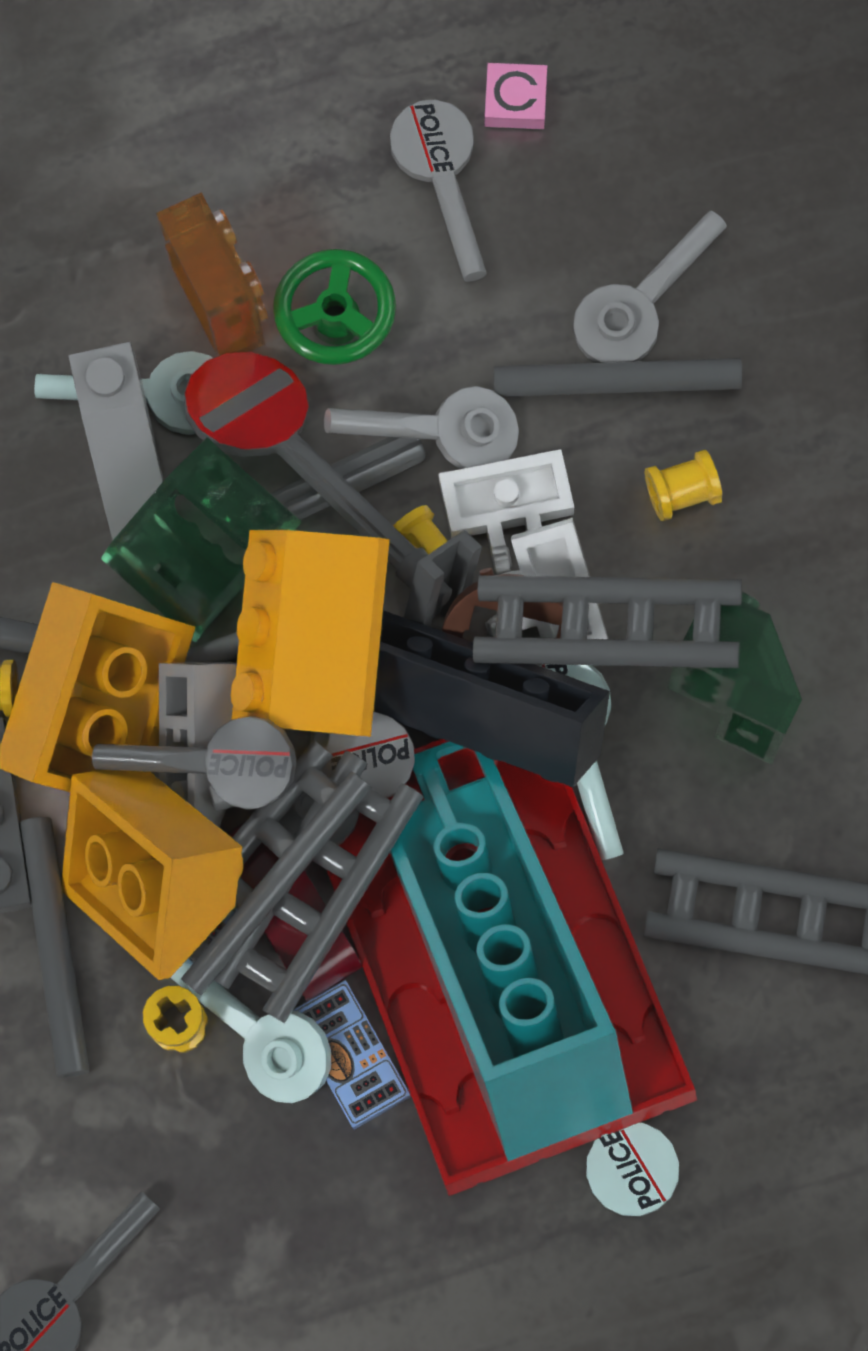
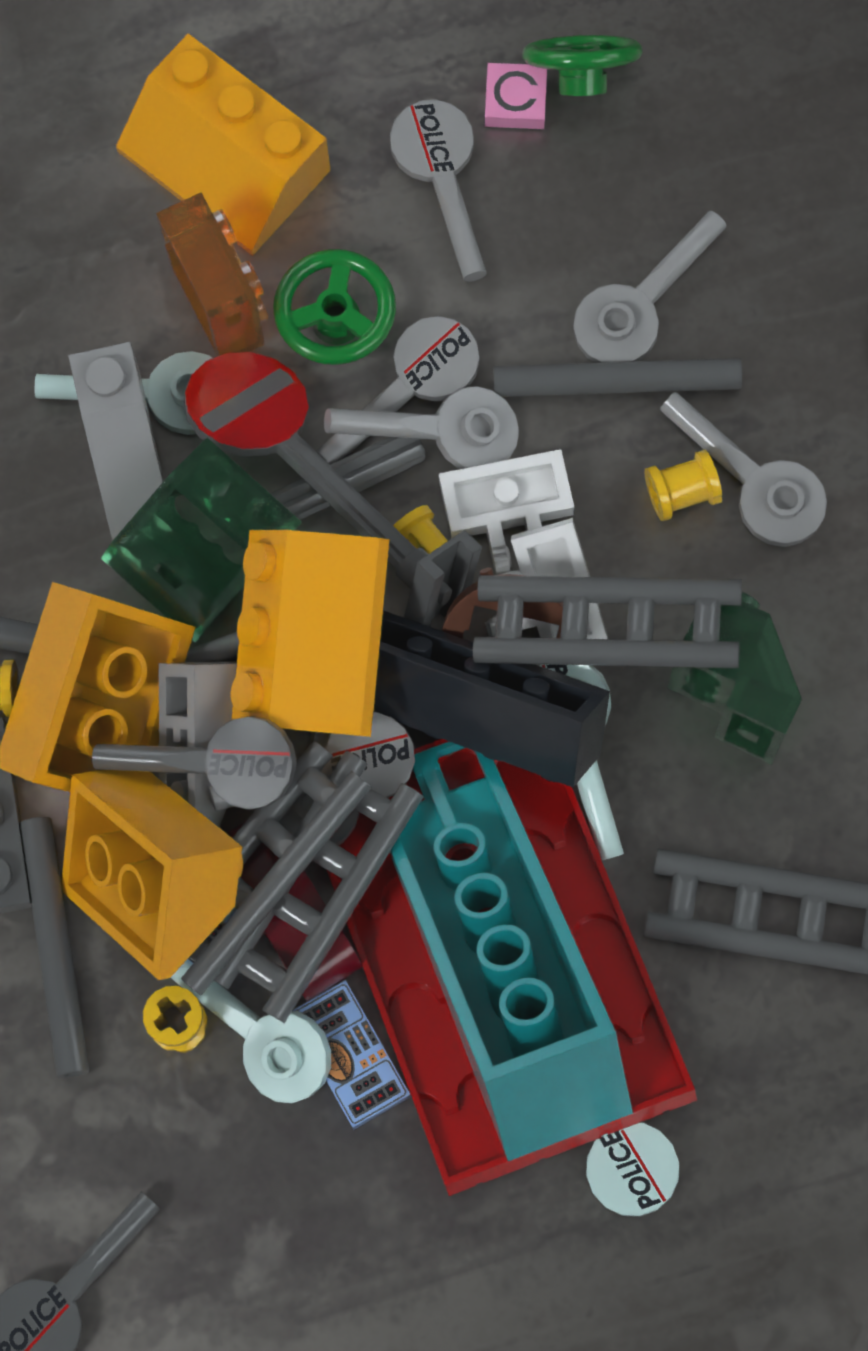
none -> light orange slope [116,33,331,256]
none -> light grey piece [316,316,480,465]
none -> green piece [522,35,643,96]
none -> light grey piece [660,392,827,547]

